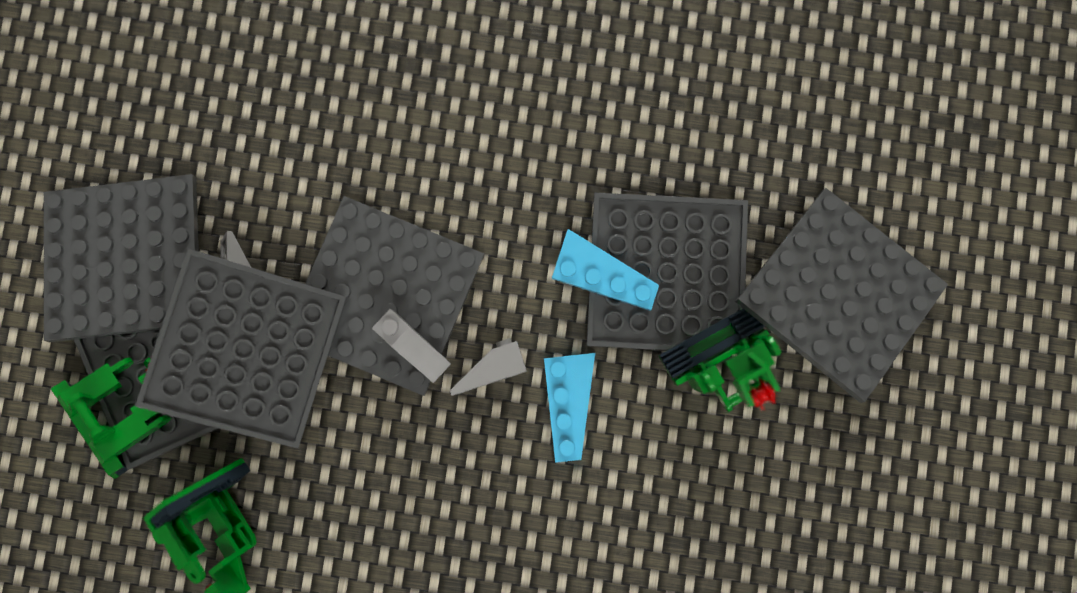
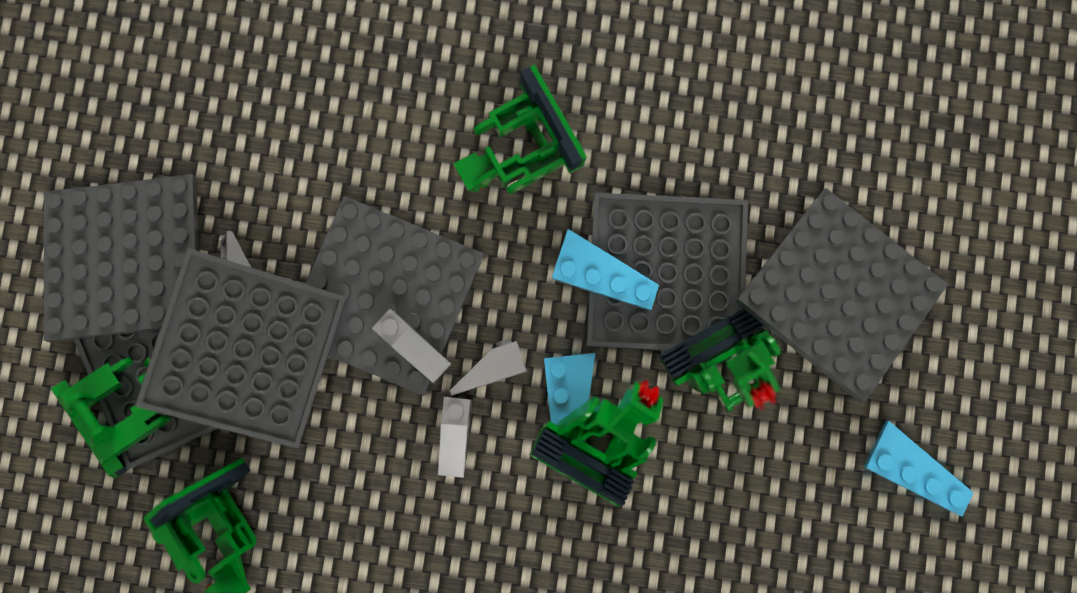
none -> light grey slope [438,397,473,478]
none -> green container [453,64,587,194]
none -> green container [529,380,664,506]
none -> medium azure wing [863,421,973,517]

